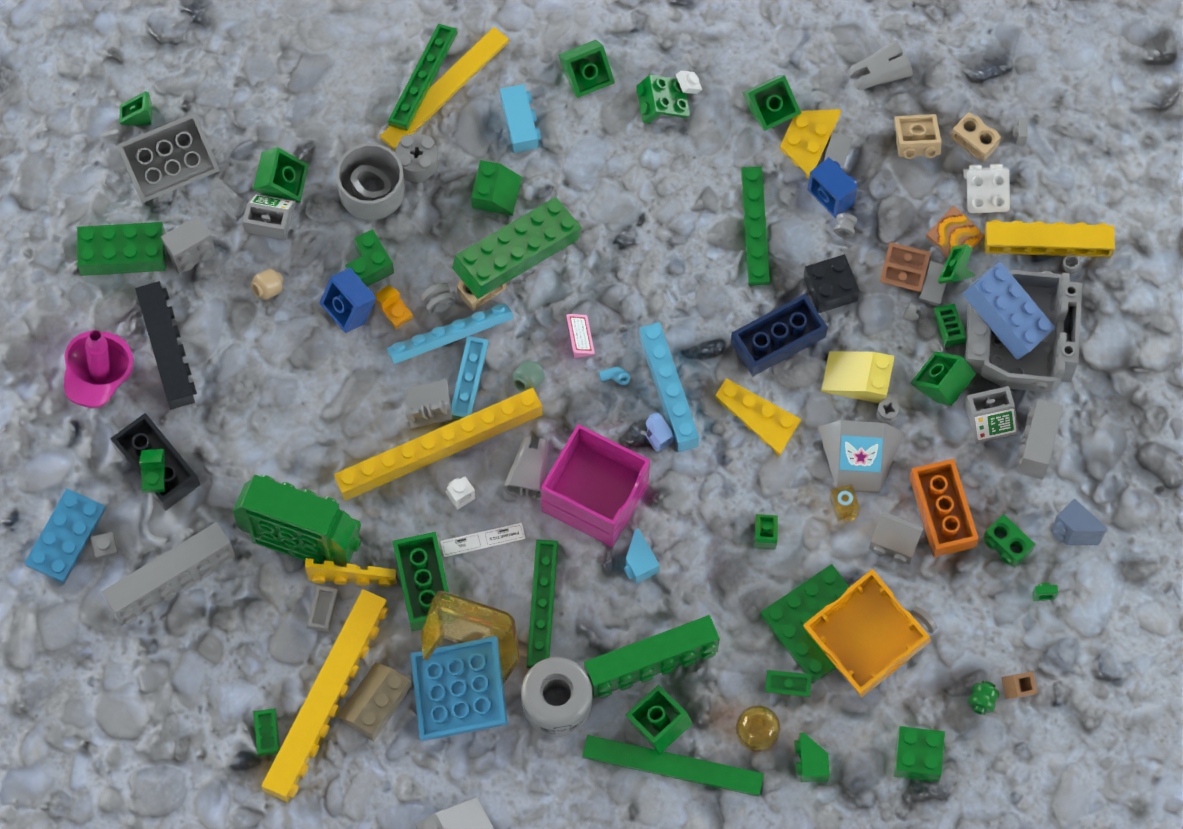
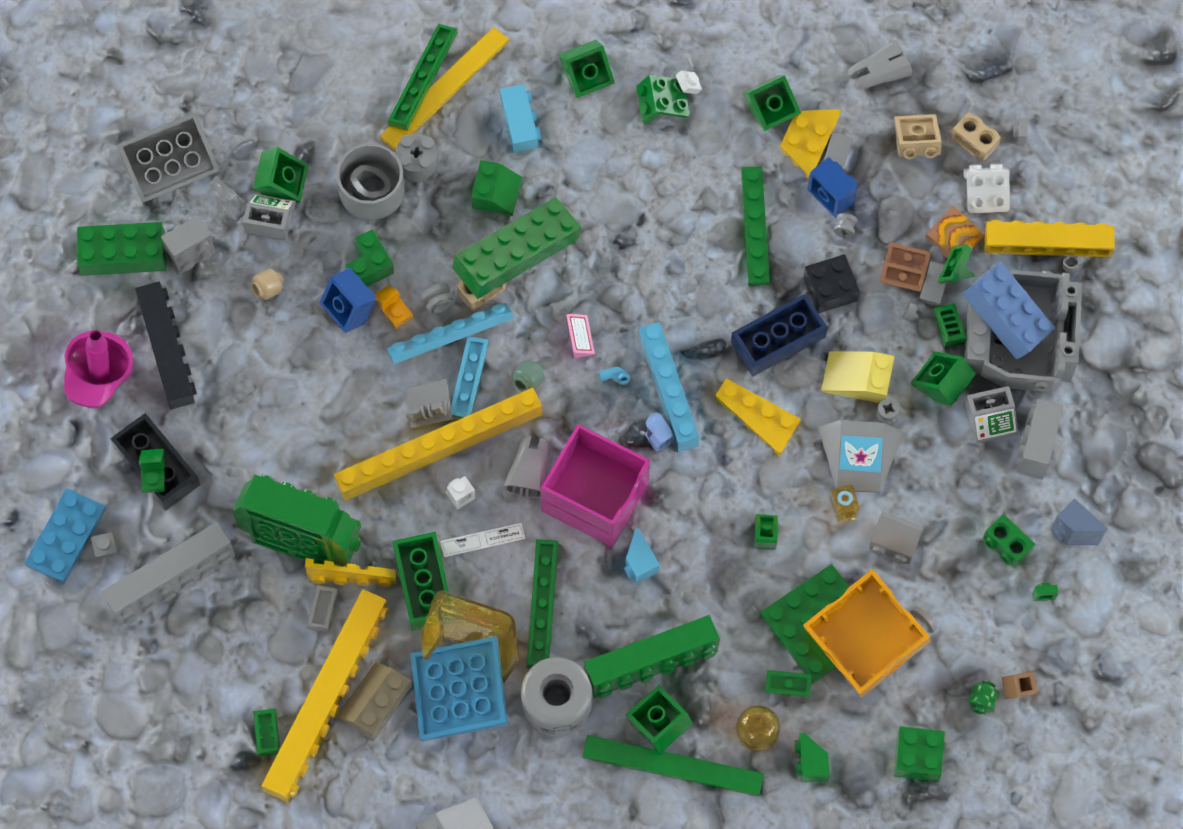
green slope [119,91,153,125] -> none
orange brick [909,459,979,558] -> none

